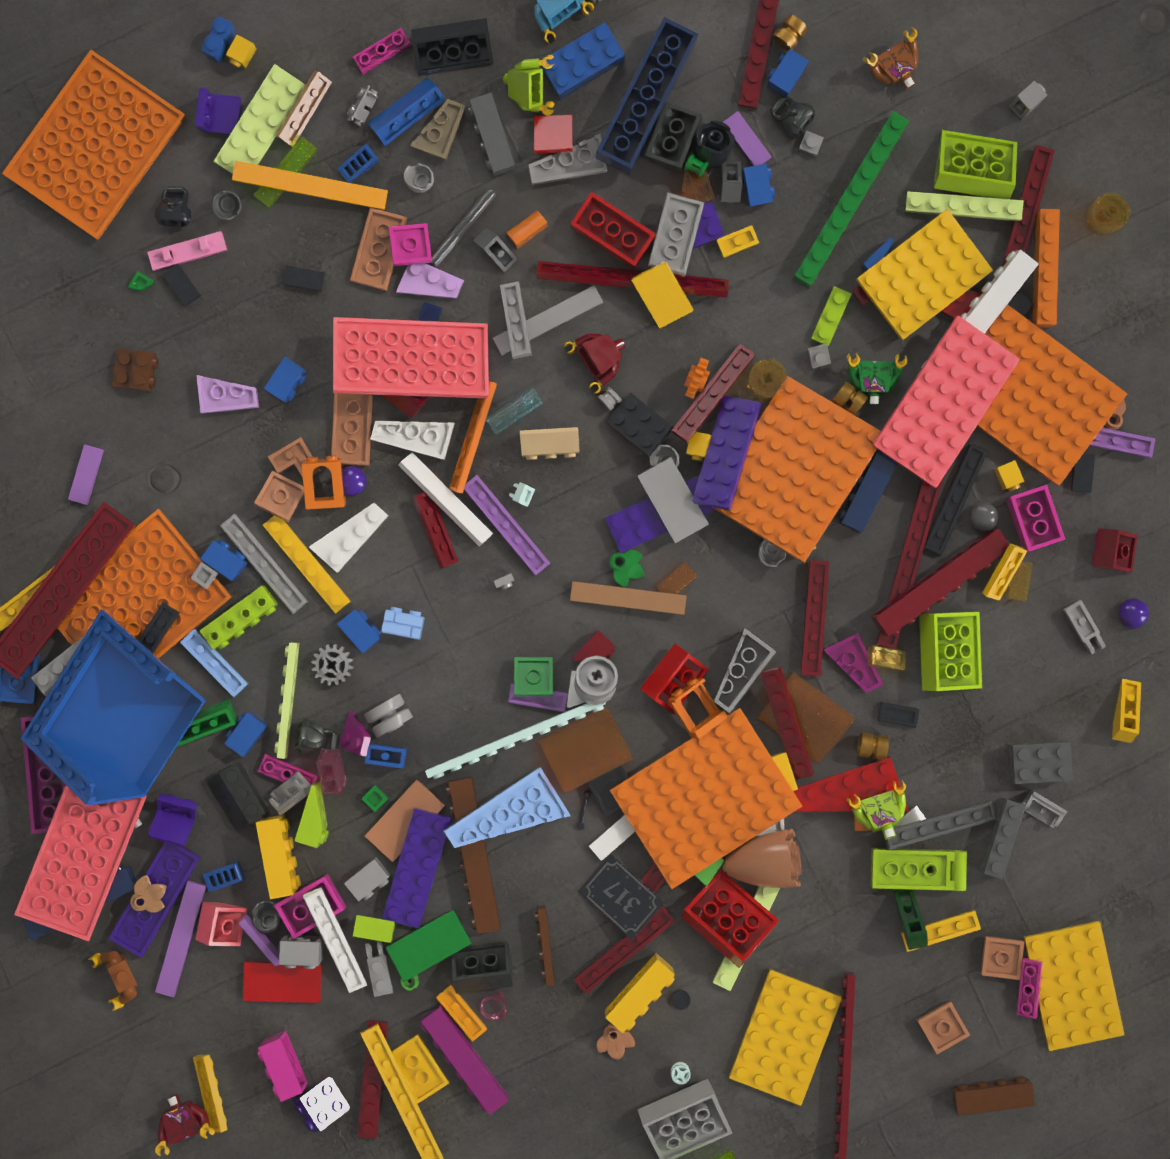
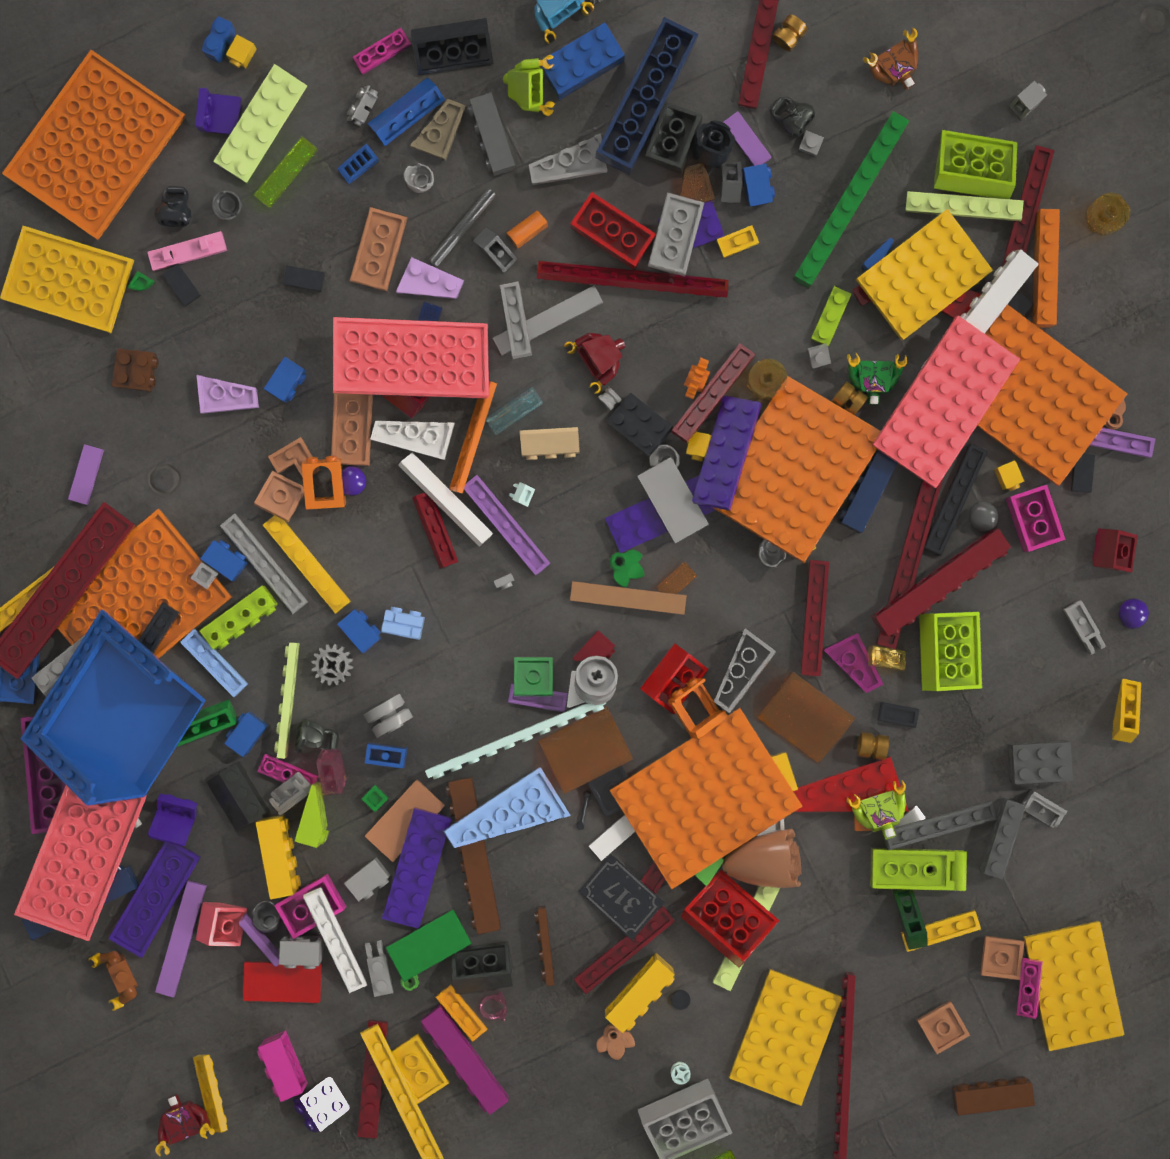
medium nougat plate [130,875,166,913] -> none
blue slope [202,861,246,892] -> none
light orange tile [232,161,388,210] -> none
plate [275,70,332,147] -> none
white wing [309,503,389,573] -> none
magenta wing [340,711,371,756] -> none
lime hinge [353,915,395,943] -> none
dark pink plate [389,223,432,266] -> none
tile [534,115,573,154] -> none
yellow tile [631,260,693,328] -> none
green bush [684,154,709,178] -> none
dark red plate [761,667,814,779] -> none
blue brick [767,49,809,97] -> none
yellow plate [982,544,1027,600] -> none
clear yellow plate [1006,562,1033,601] -> none
none -> yellow plate [0,226,134,333]

